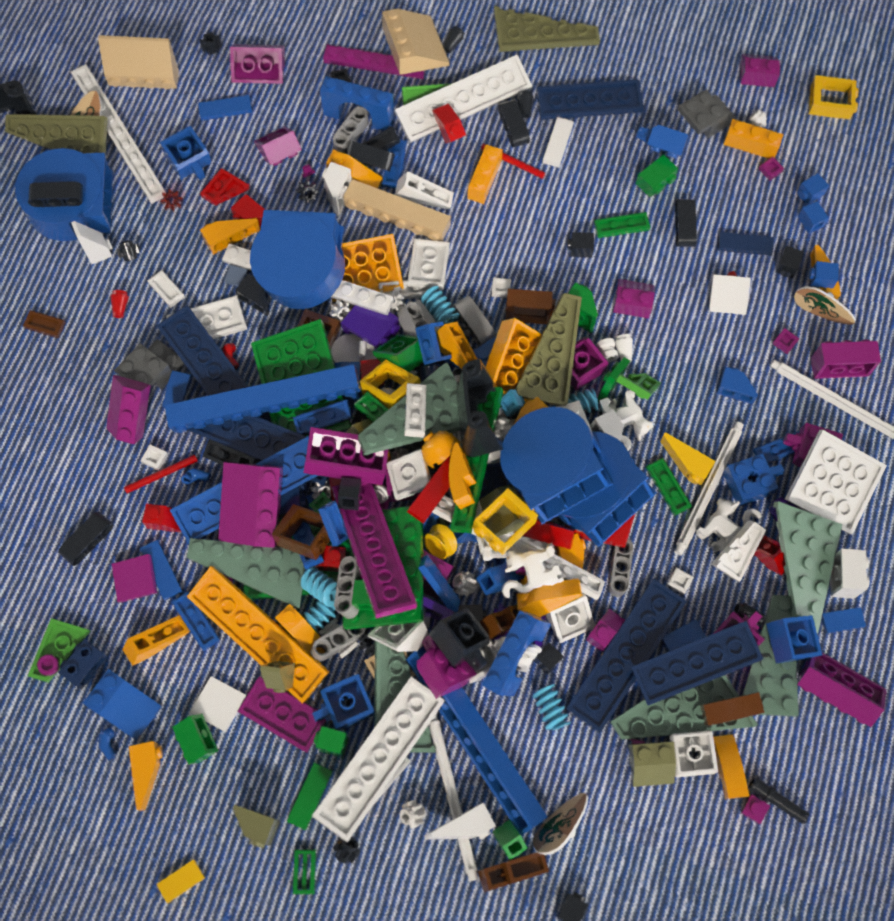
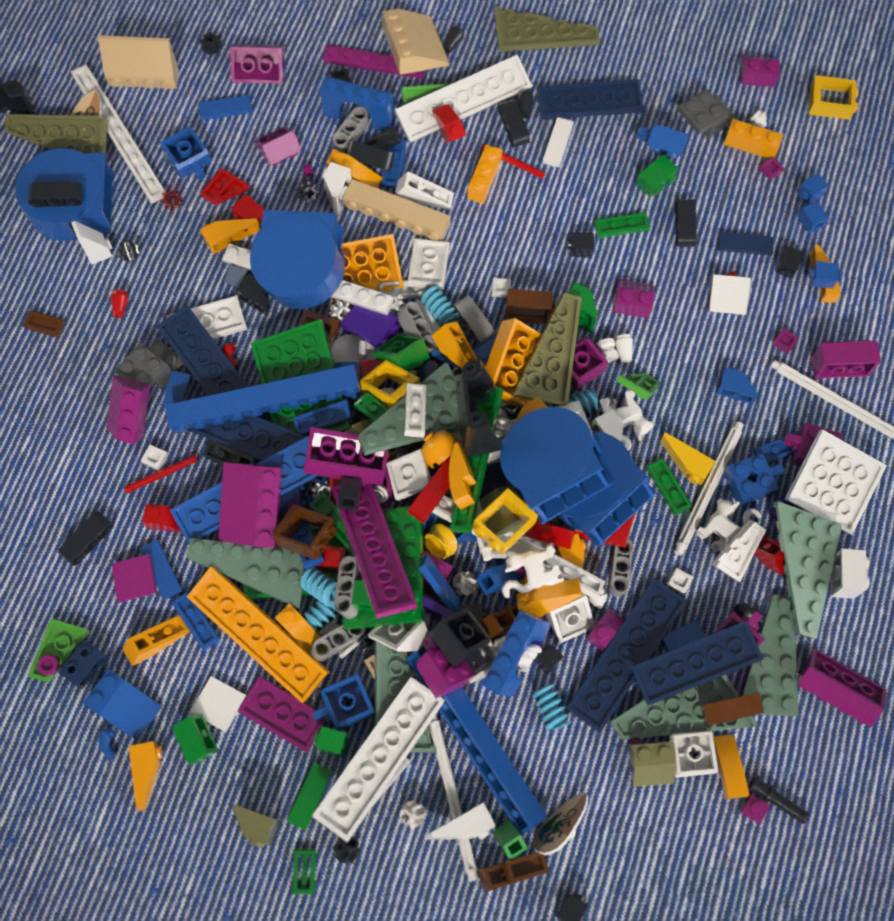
white tile [148,270,185,308] -> none
yellow tile [156,859,205,903] -> none
blue arm [181,468,211,484] -> none
olive slope [260,661,295,693] -> none
blue tile [318,501,348,546] -> none
blue panel [415,321,452,365] -> none
dark azure tile [500,389,525,417] -> none
green wing [597,357,630,402] -> none
blue slope [766,615,822,664] -> none
shield [794,286,856,325] -> none
blue tile [821,607,866,634] -> none
none -> white plate [588,588,608,609]

